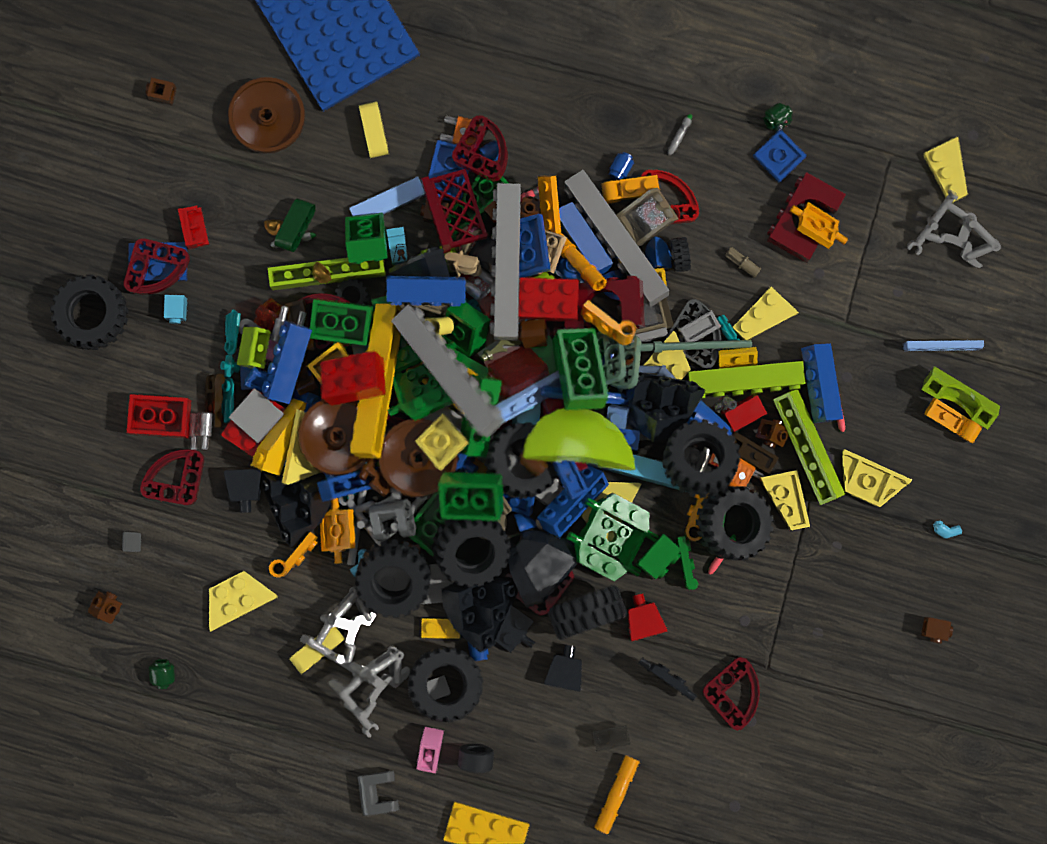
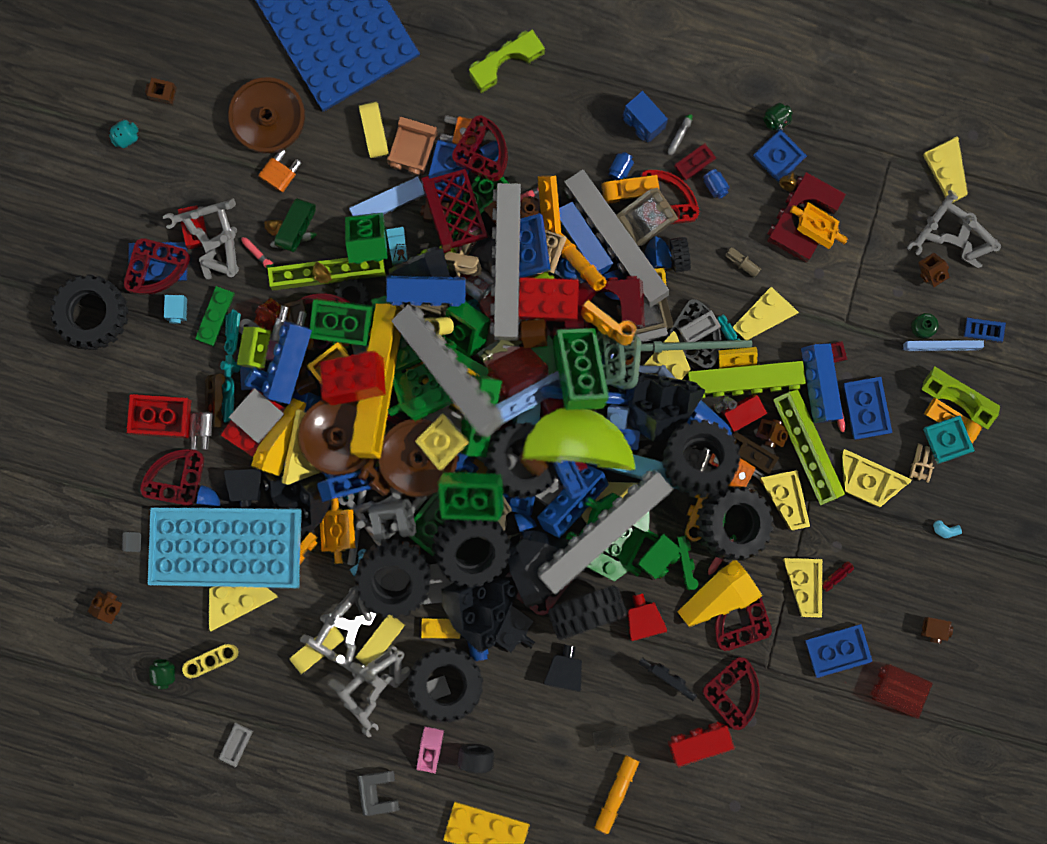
none -> teal head [109,120,139,148]
none -> medium azure plate [148,508,301,588]
none -> light grey piece [163,198,239,279]
none -> light yellow beam [182,644,239,678]
none -> green plate [195,286,235,347]
none -> blue brick [197,485,221,506]
none -> light grey tile [218,723,253,767]
none -> coral piece [241,237,275,269]
none -> orange piece [258,150,301,193]
none -> light yellow beam [355,615,405,666]
none -> nougat panel [387,117,437,175]
none -> lime arch [469,30,545,93]
none -> light grey brick [537,470,673,594]
none -> blue brick [623,91,668,143]
none -> red brick [668,722,734,767]
none -> dark red plate [674,143,716,181]
none -> yellow wedge [677,560,762,627]
none -> blue brick [703,169,730,199]
none -> dark red beam [715,597,772,651]
none -> pearl gold piece [779,172,796,192]
none -> light yellow wing [783,558,822,617]
none -> blue plate [805,624,873,678]
none -> dark red axle [822,561,854,592]
none -> dark red tile [831,341,847,363]
none -> blue plate [843,377,892,440]
none -> clear red brick [871,664,933,719]
none -> tan arm [909,443,934,483]
none -> dark green head [911,313,939,339]
none -> reddish brown brick [918,253,950,287]
none -> teal tile [923,415,975,465]
none -> blue slope [964,318,1006,343]

